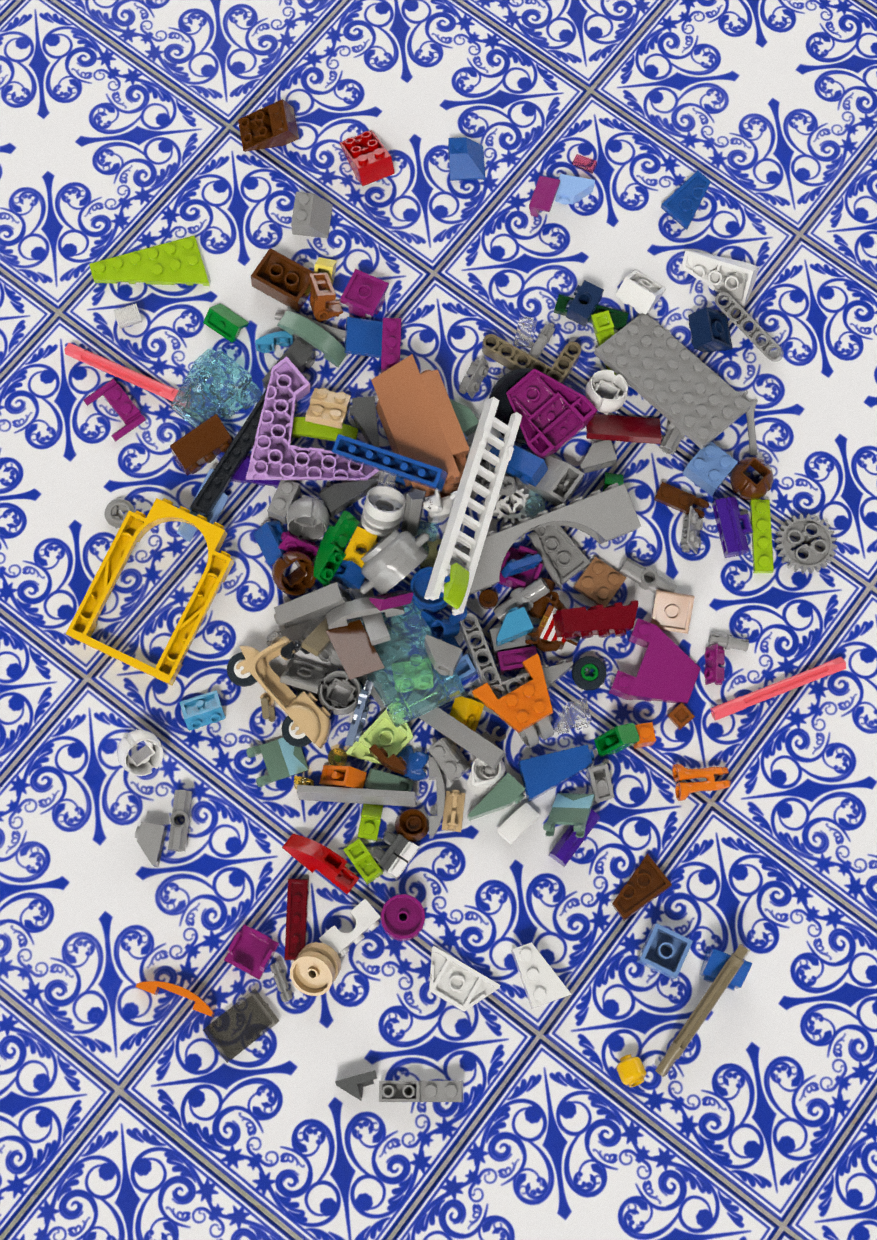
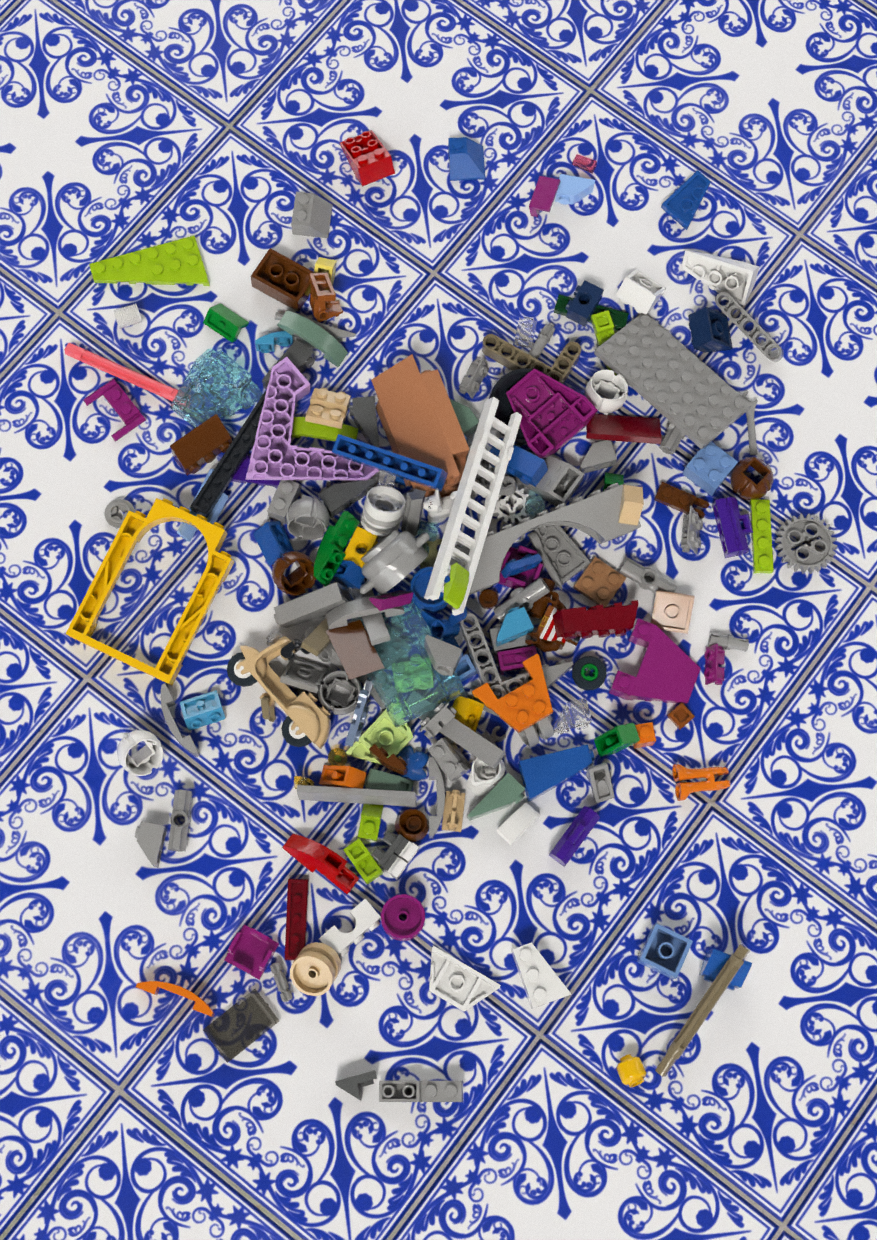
reddish brown slope [238,99,299,152] -> none
sand green flag [246,738,309,787] -> none
magenta hinge [278,531,319,561] -> none
magenta panel [340,269,389,319] -> none
blue tile [345,317,383,358] -> none
magenta arch [381,318,401,373] -> none
sand green flag [543,793,595,838] -> none
reddish brown wing [612,853,672,921] -> none
coral piece [710,657,846,721] -> none
none -> light grey slope [161,683,200,757]
none -> light grey hinge [419,702,457,739]
none -> tan slope [618,485,644,526]

